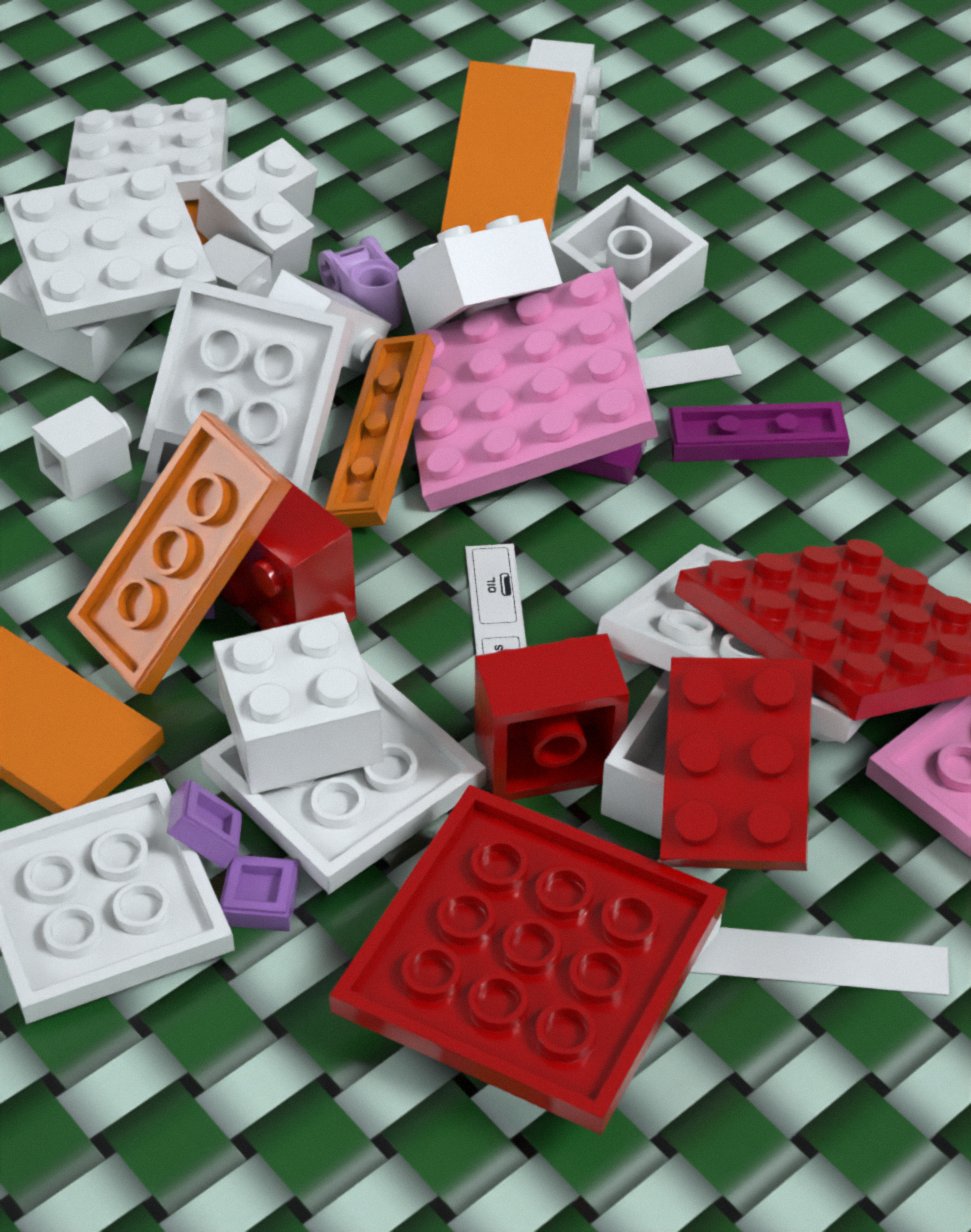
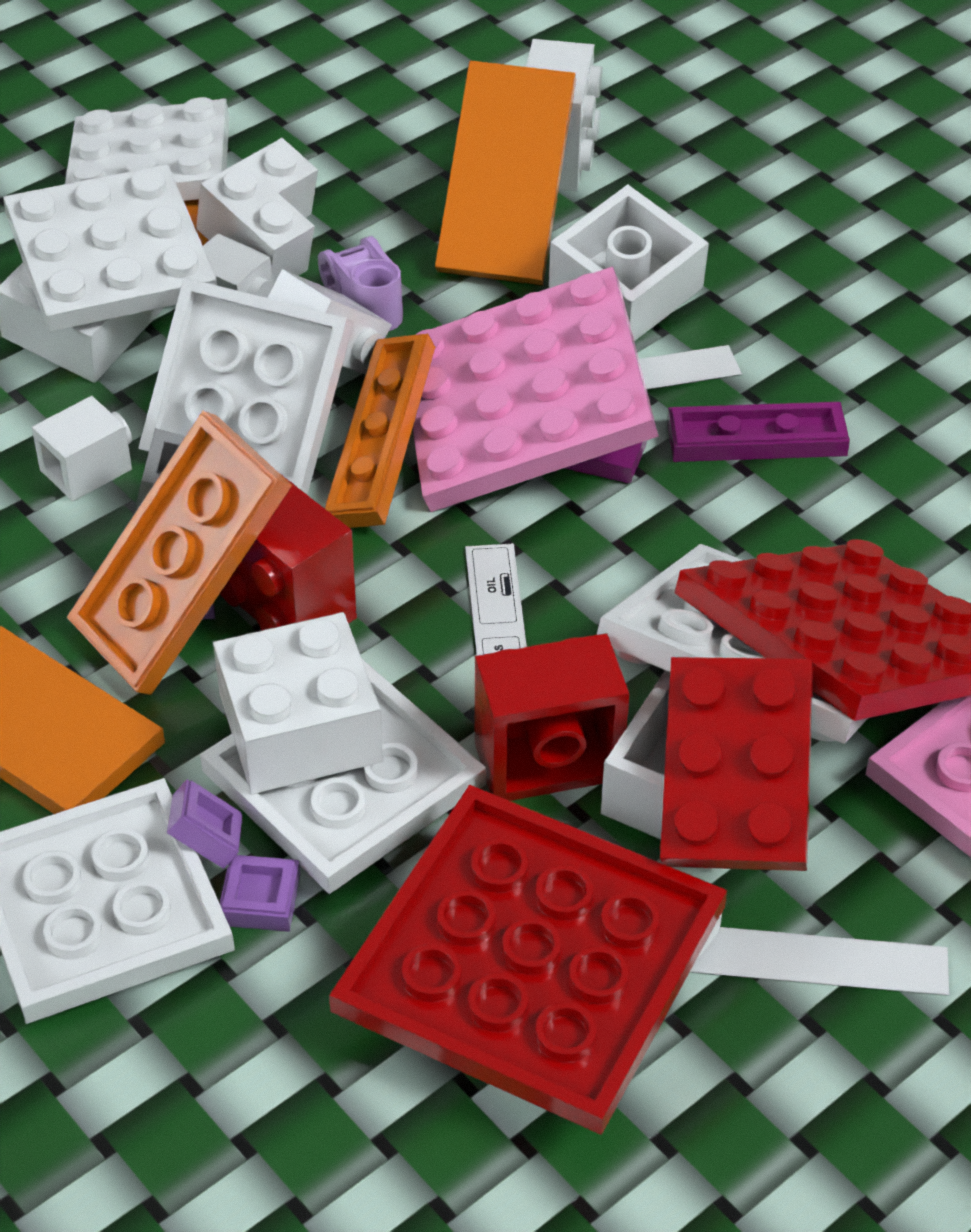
white brick [397,215,562,334] -> none

